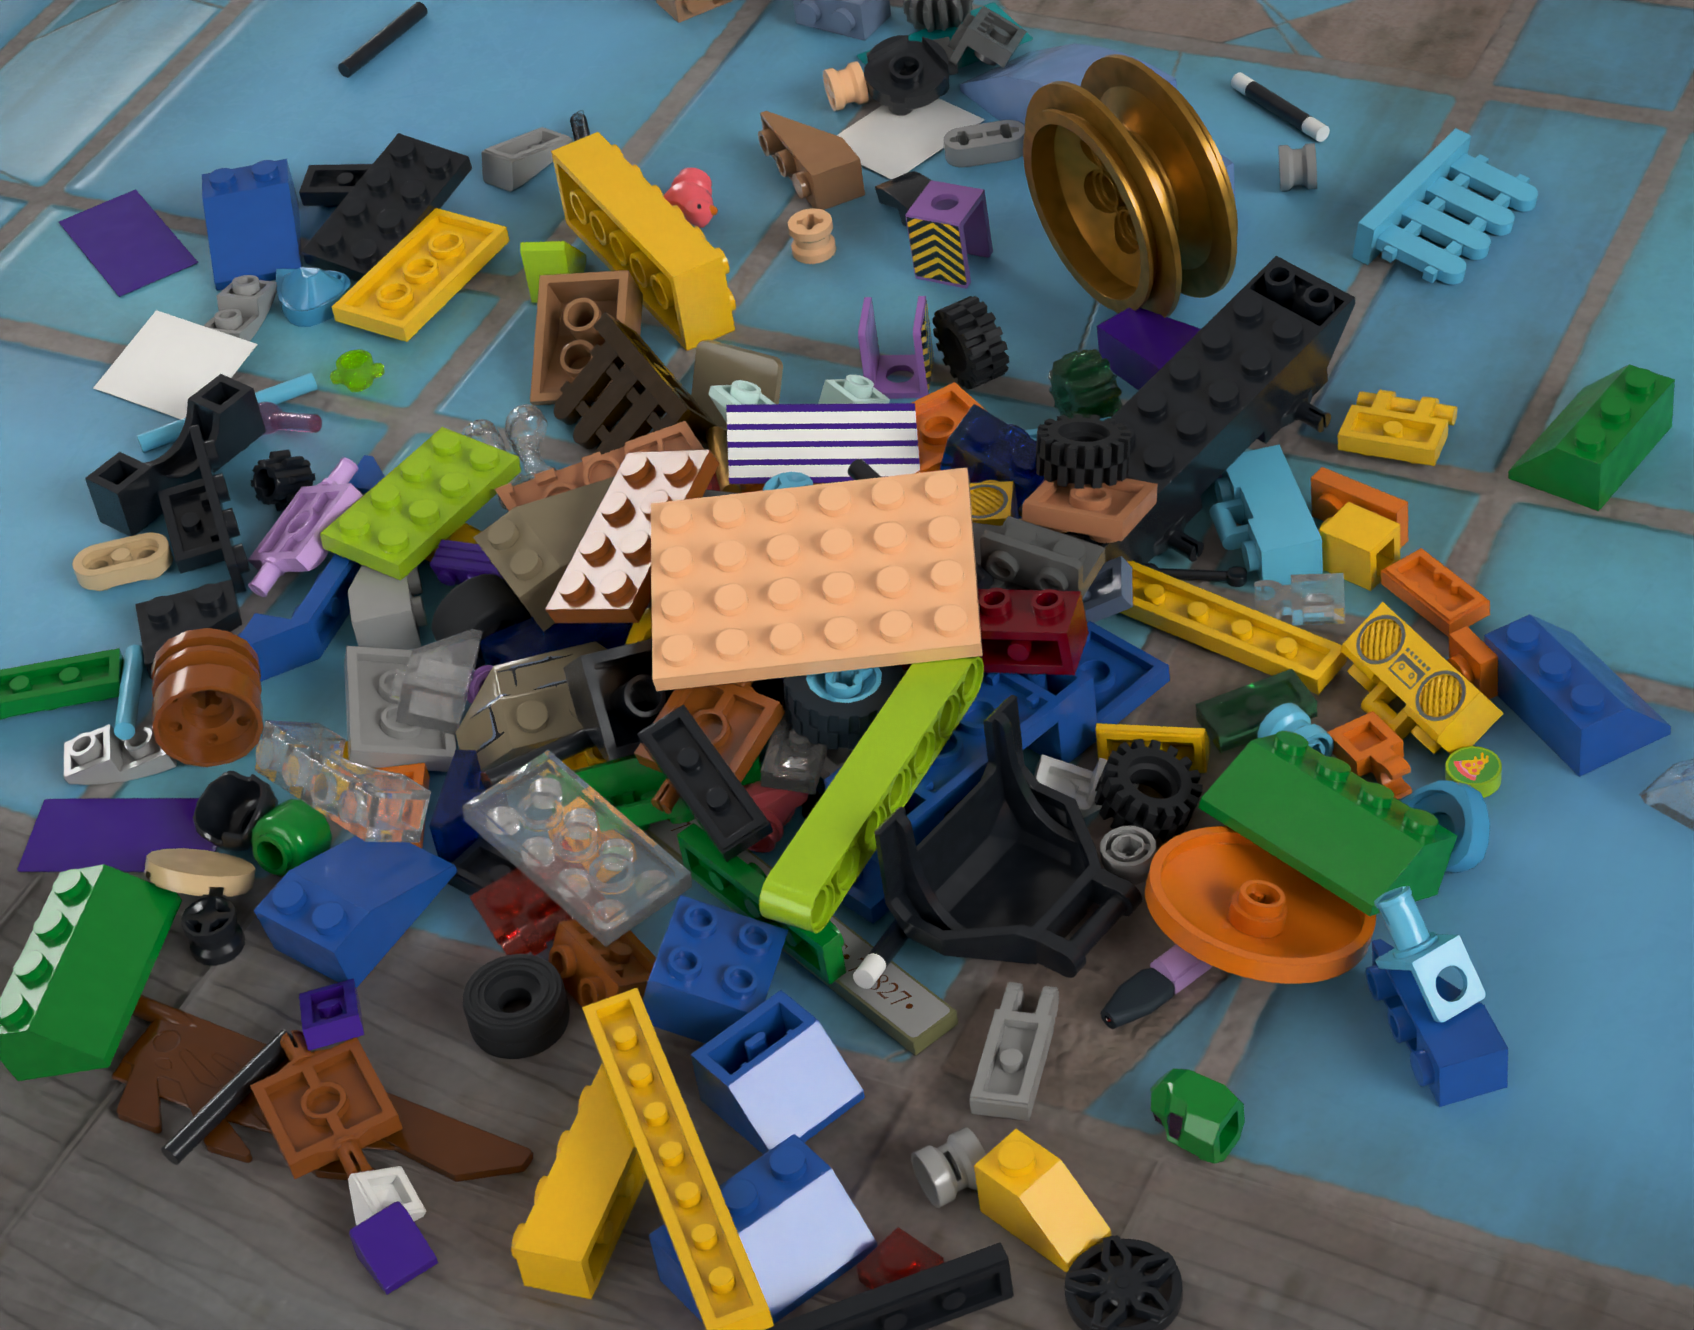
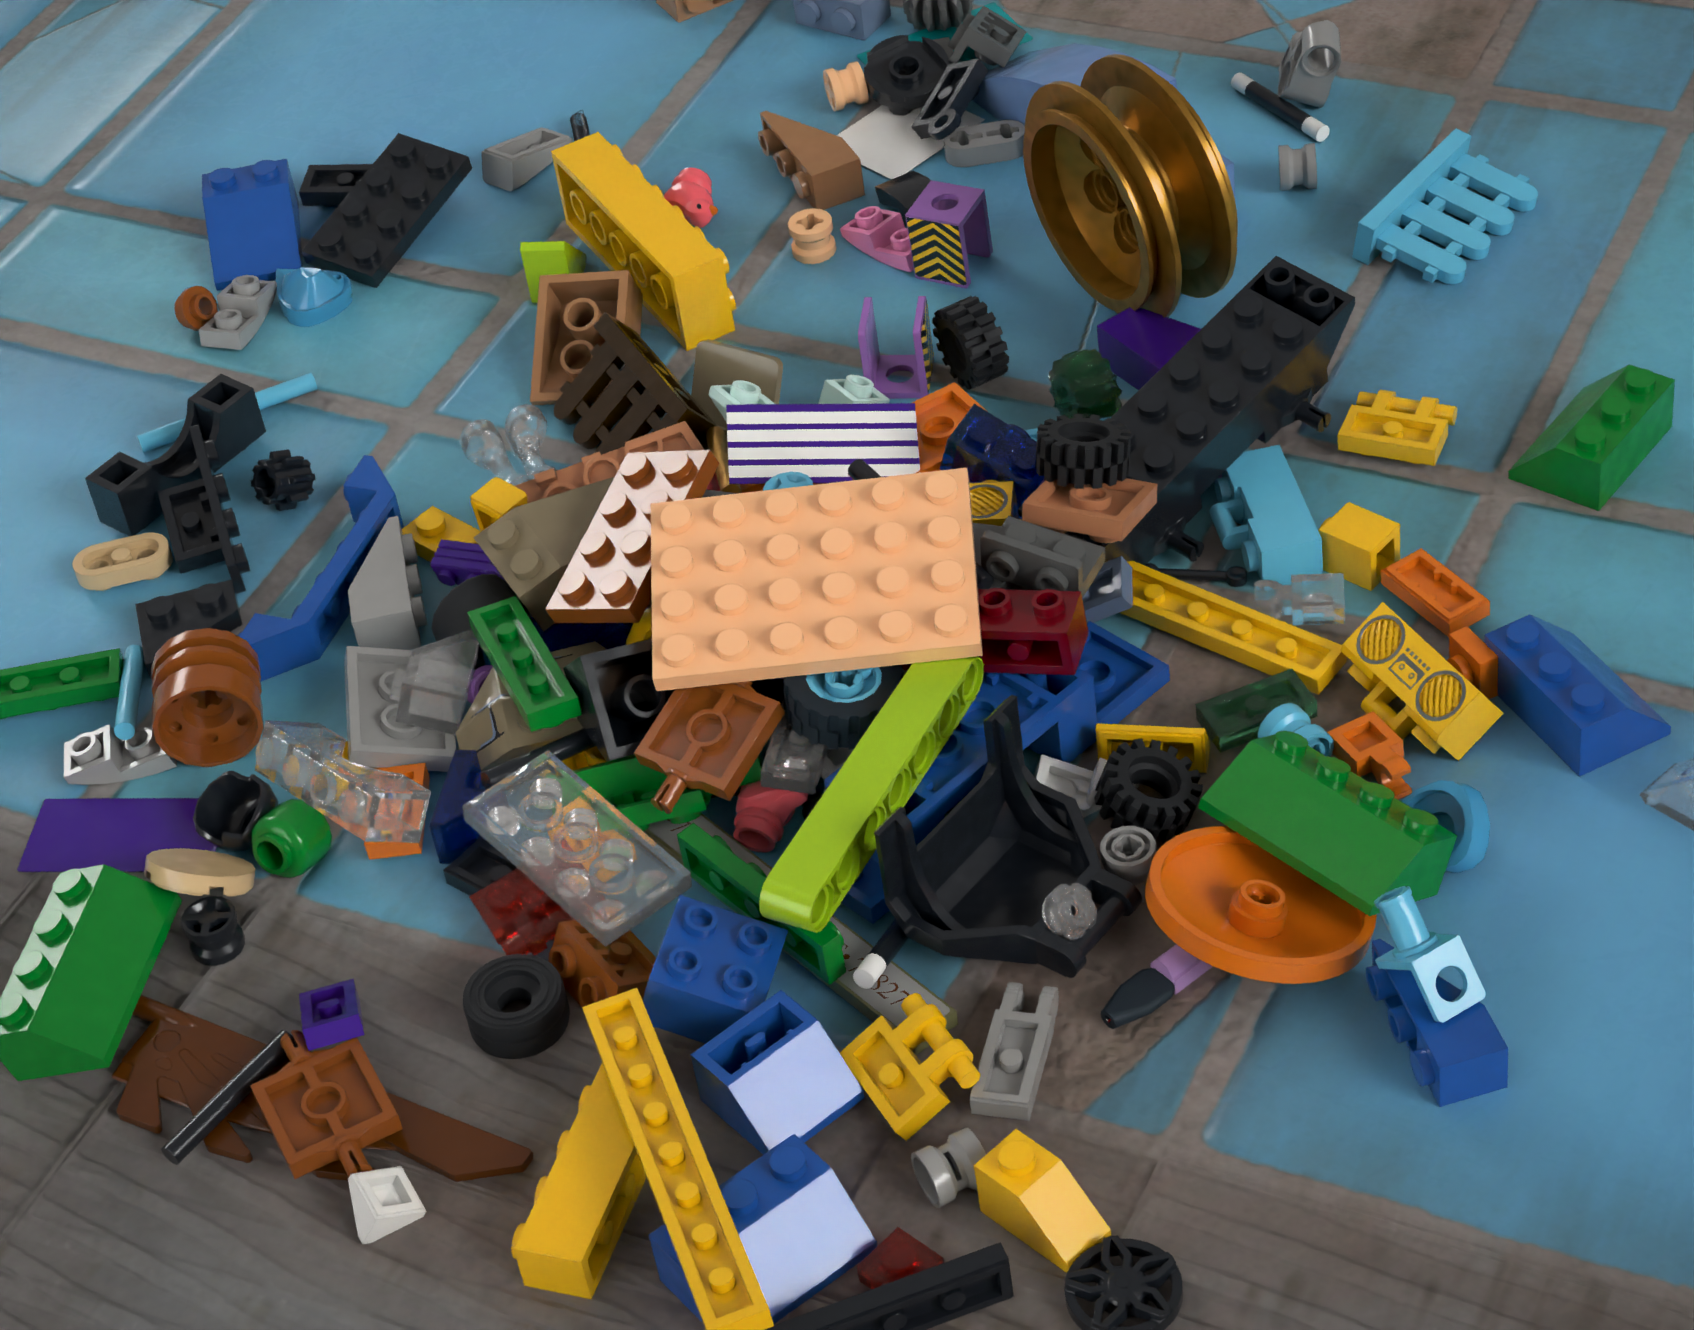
dark purple sticker [59,189,199,297] -> none
white sticker [93,310,258,419] -> none
lavender plate [248,457,363,597] -> none
blue slope [253,826,458,988] -> none
bar [258,401,322,435] -> none
lime plate [320,427,521,581] -> none
clear neon green plate [330,349,385,392] -> none
yellow plate [332,208,510,342] -> none
black bar [338,2,428,78] -> none
dark purple slope [349,1201,438,1295] -> none
black tile [637,704,773,862] -> none
green rock [1150,1068,1245,1164] -> none
orange plate [1311,467,1408,549] -> none
tile [1445,746,1502,798] -> none
none -> dark orange plate [175,286,218,331]
none -> green plate [467,596,582,732]
none -> yellow slope [470,477,528,532]
none -> yellow plate [839,993,980,1141]
none -> bright pink slope [840,206,914,272]
none -> black hinge [911,58,989,140]
none -> clear plate [1042,883,1097,940]
none -> light grey piece [1278,20,1341,108]

